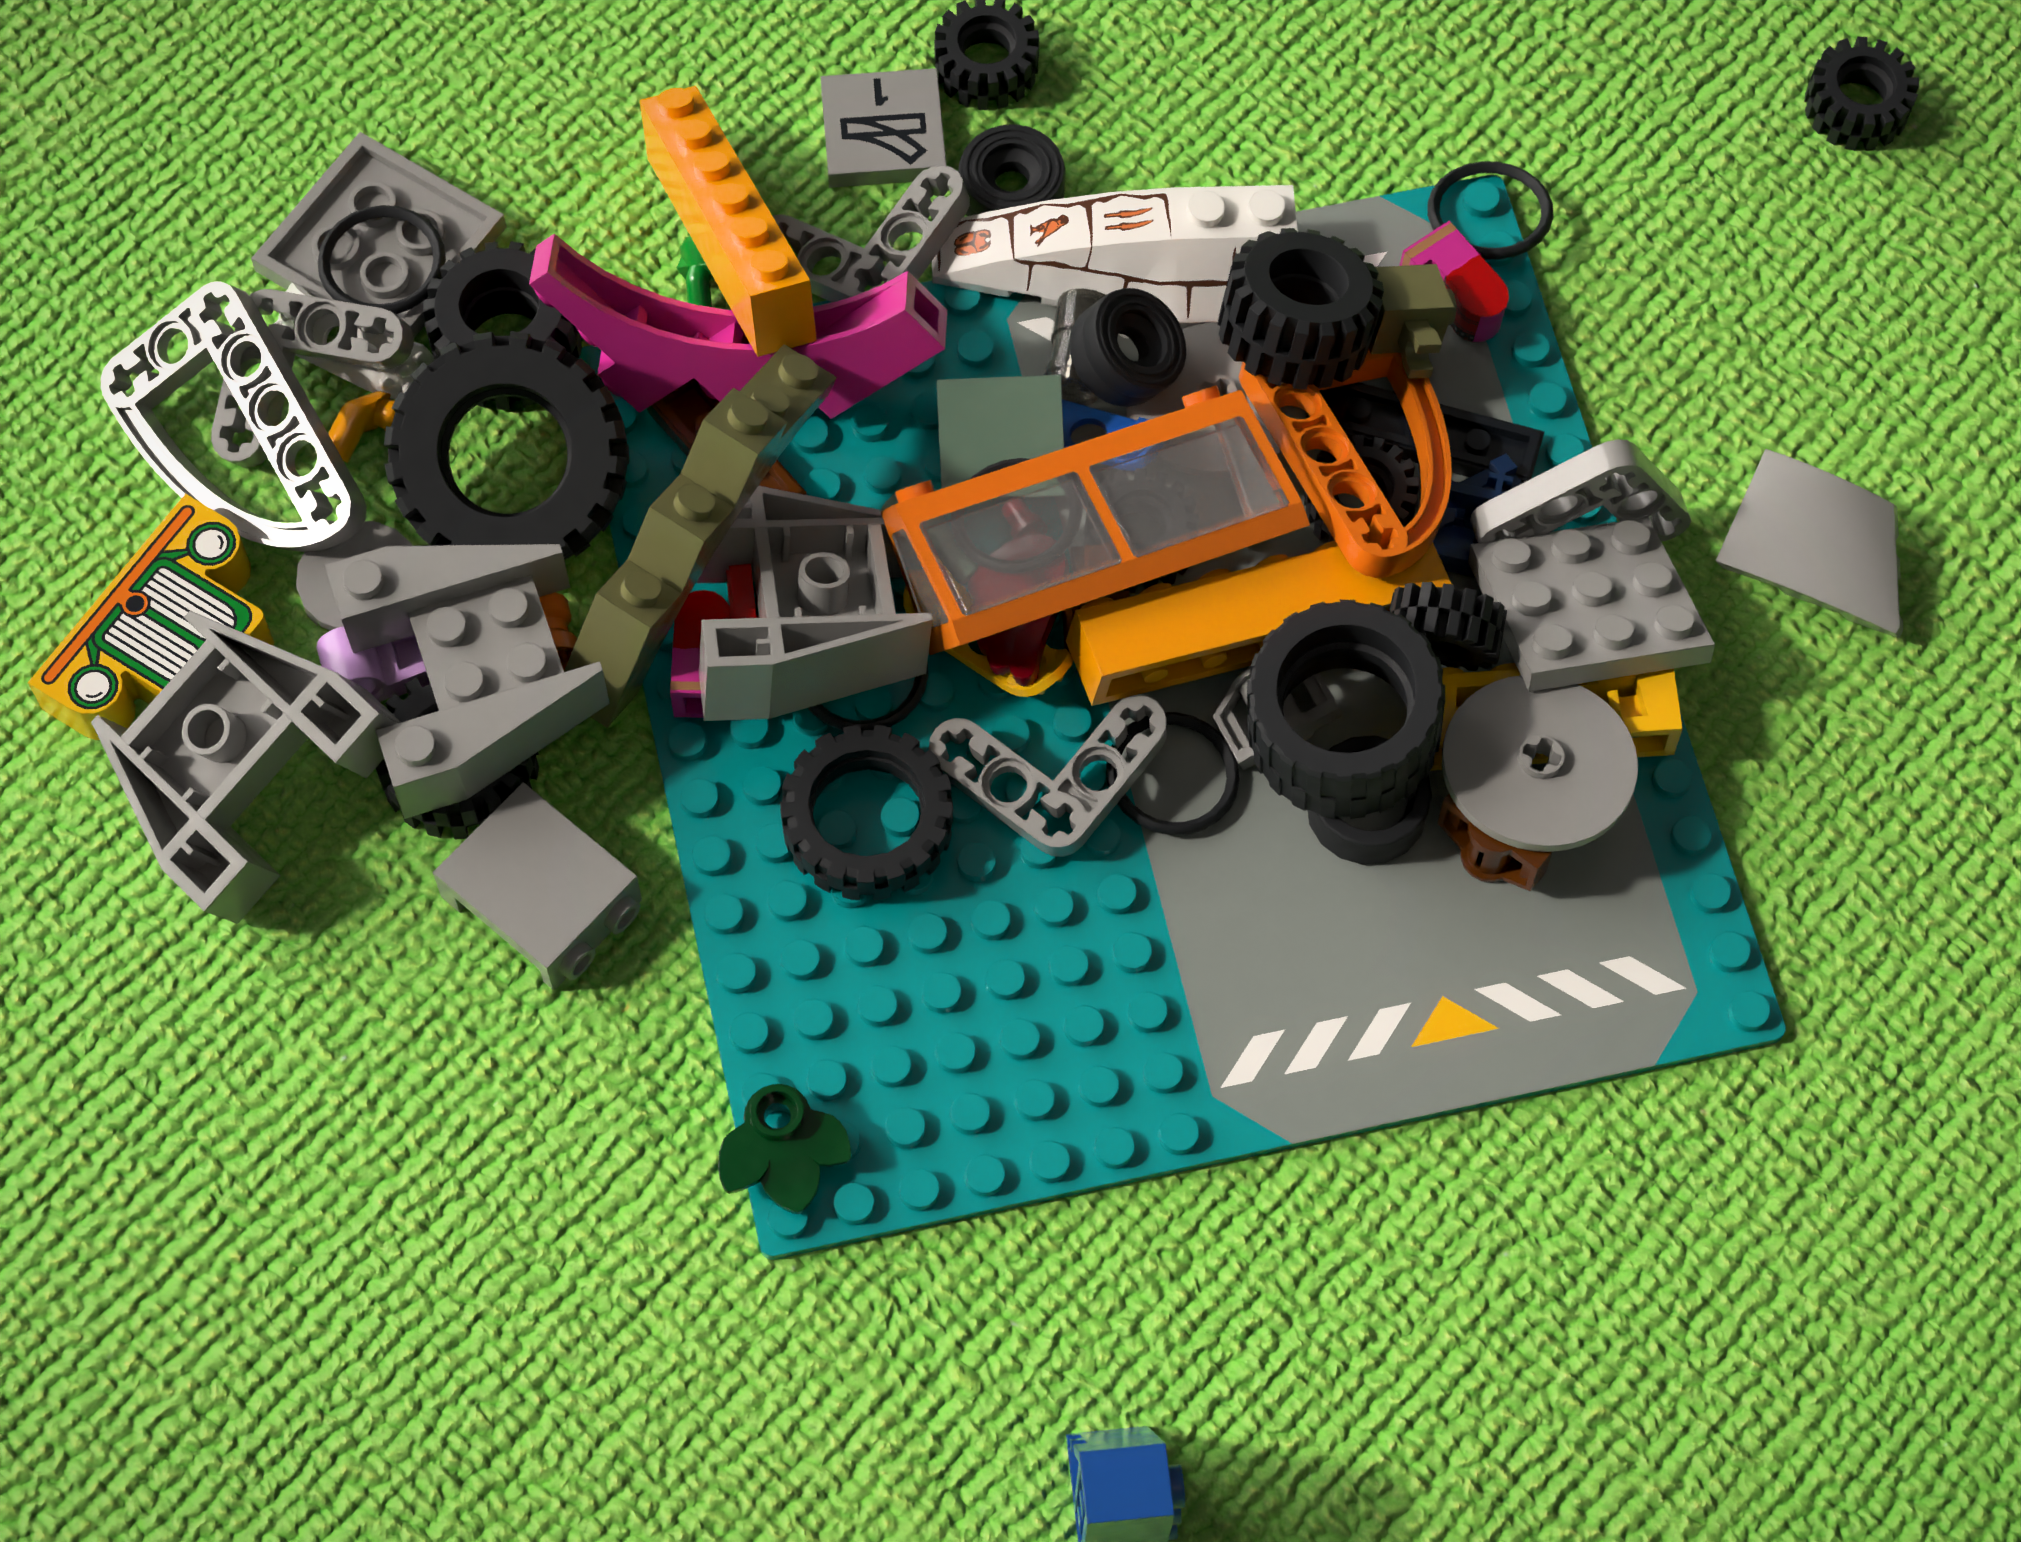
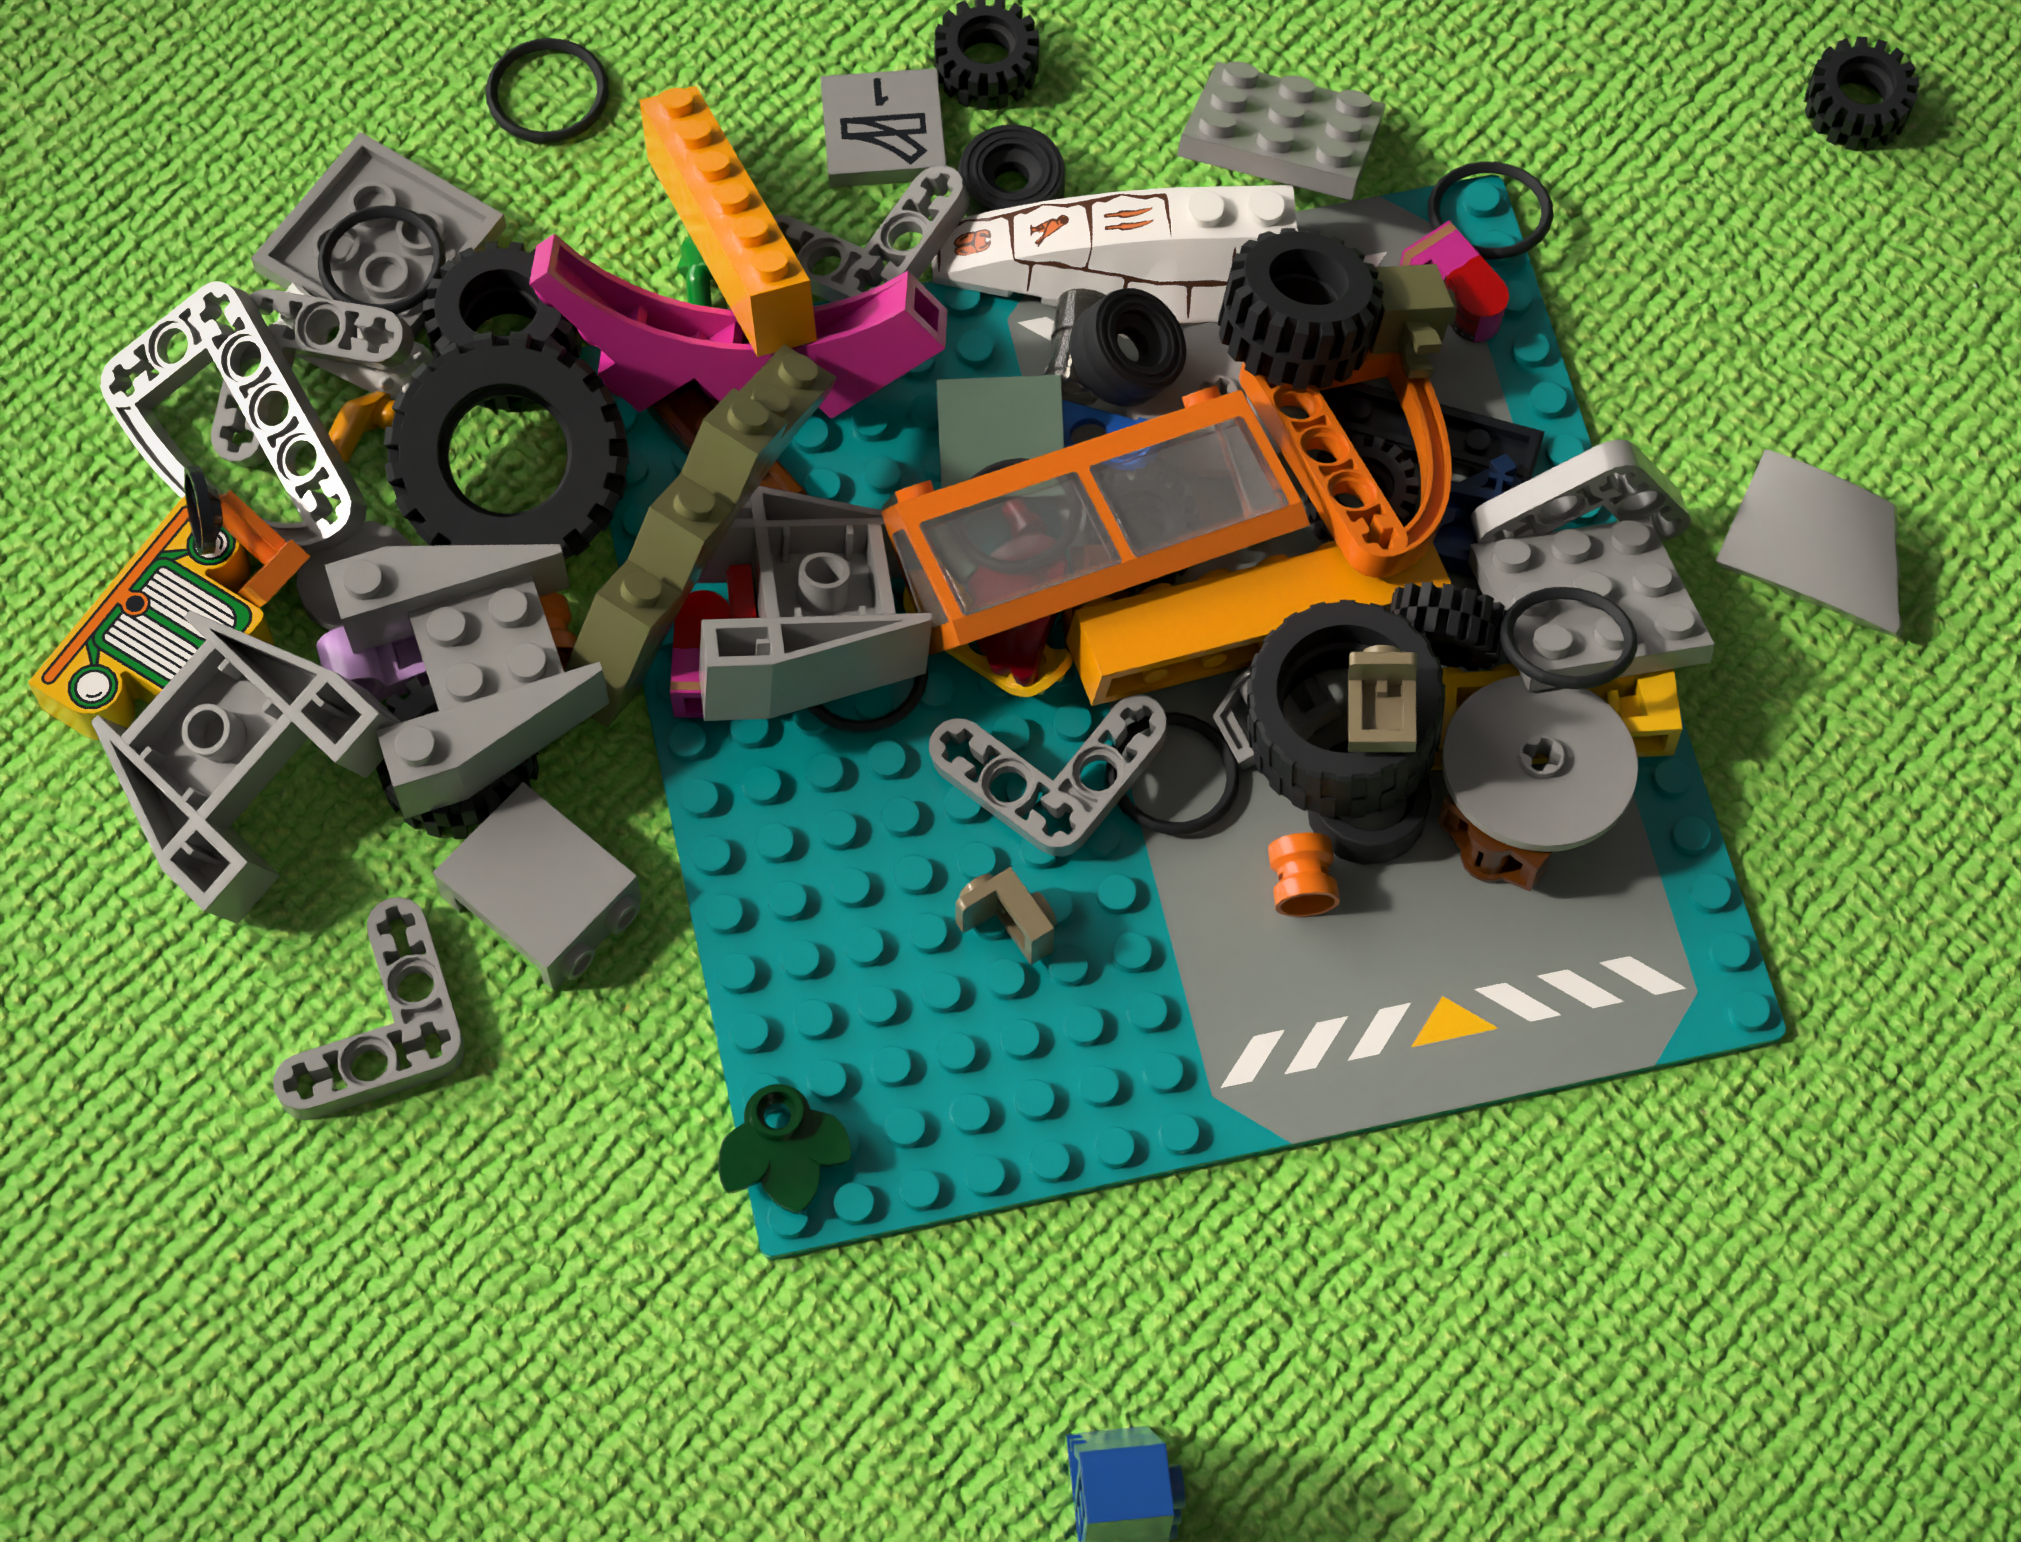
black tyre [780,725,953,900] -> none
none -> orange piece [184,465,311,608]
none -> light grey beam [273,897,465,1120]
none -> black tyre [485,38,609,144]
none -> dark tan bracket [956,867,1057,965]
none -> light grey plate [1177,61,1386,200]
none -> orange wheel [1268,832,1340,917]
none -> dark tan bracket [1348,645,1417,752]
none -> black tyre [1500,587,1637,689]

